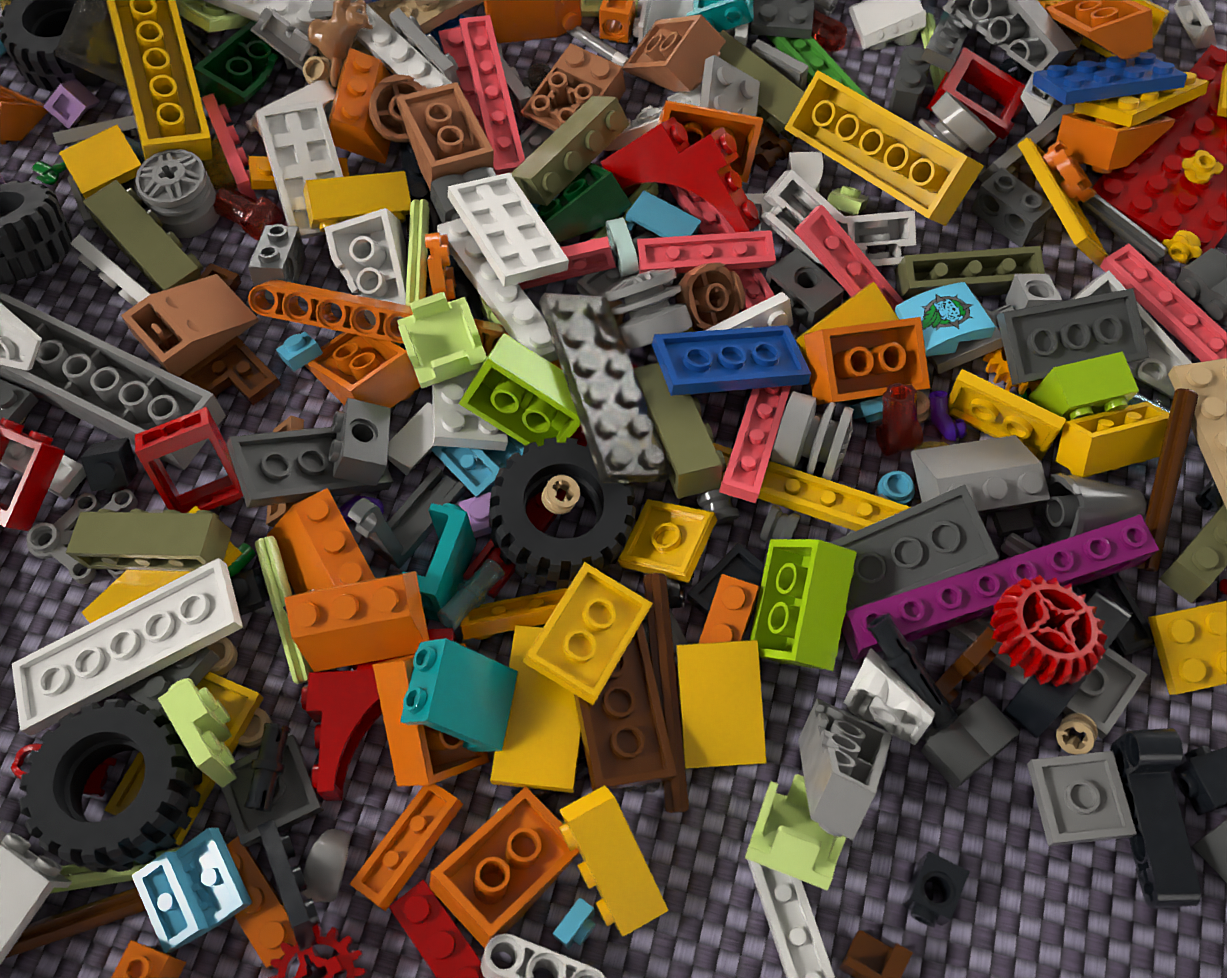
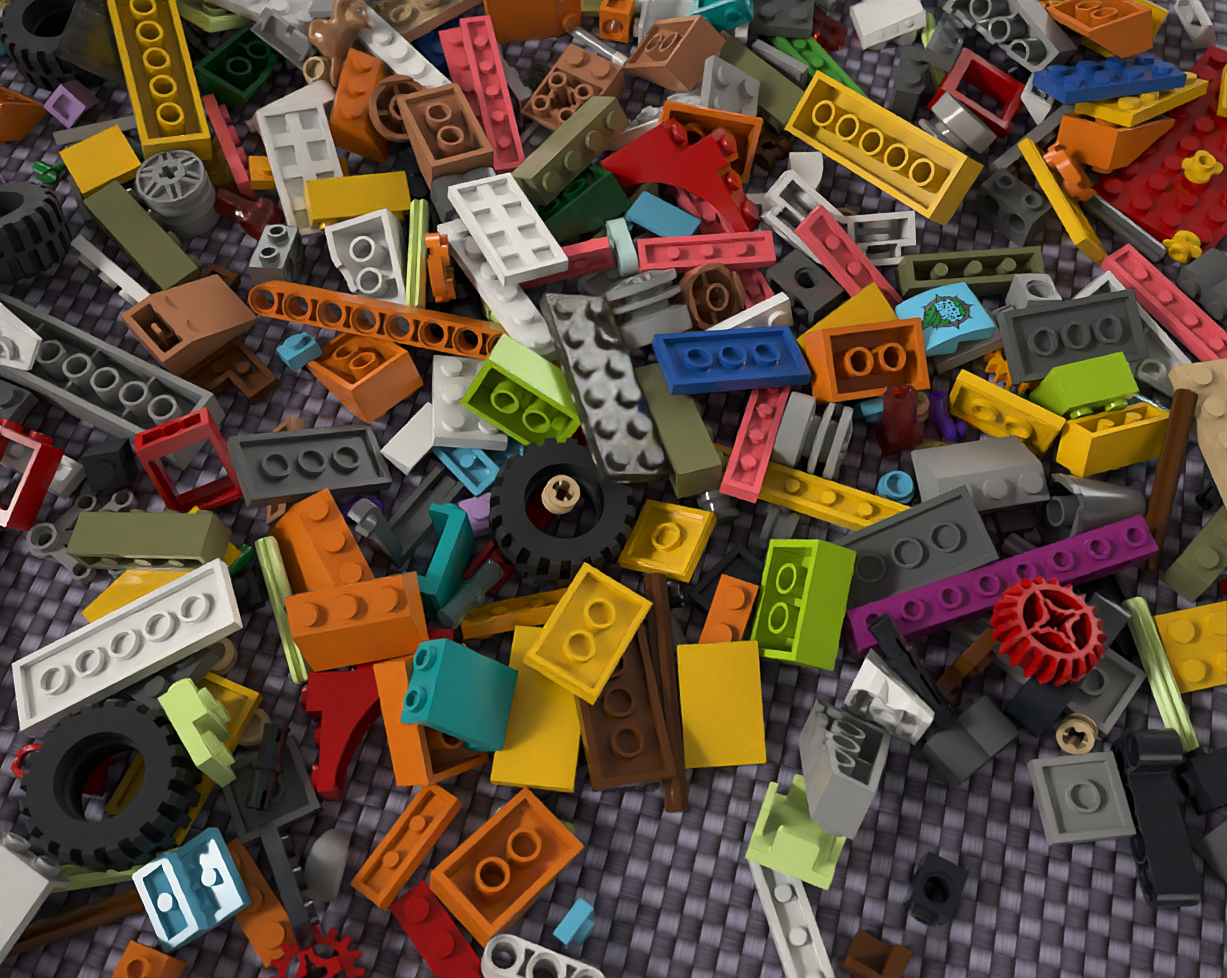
dark grey brick [329,398,391,486] -> none
light grey plate [389,8,461,85] -> none
yellowish green panel [397,292,487,388] -> none
yellow brick [559,785,669,937] -> none
yellowish green plate [827,186,869,215] -> none
none -> yellowish green axle [1122,597,1199,753]

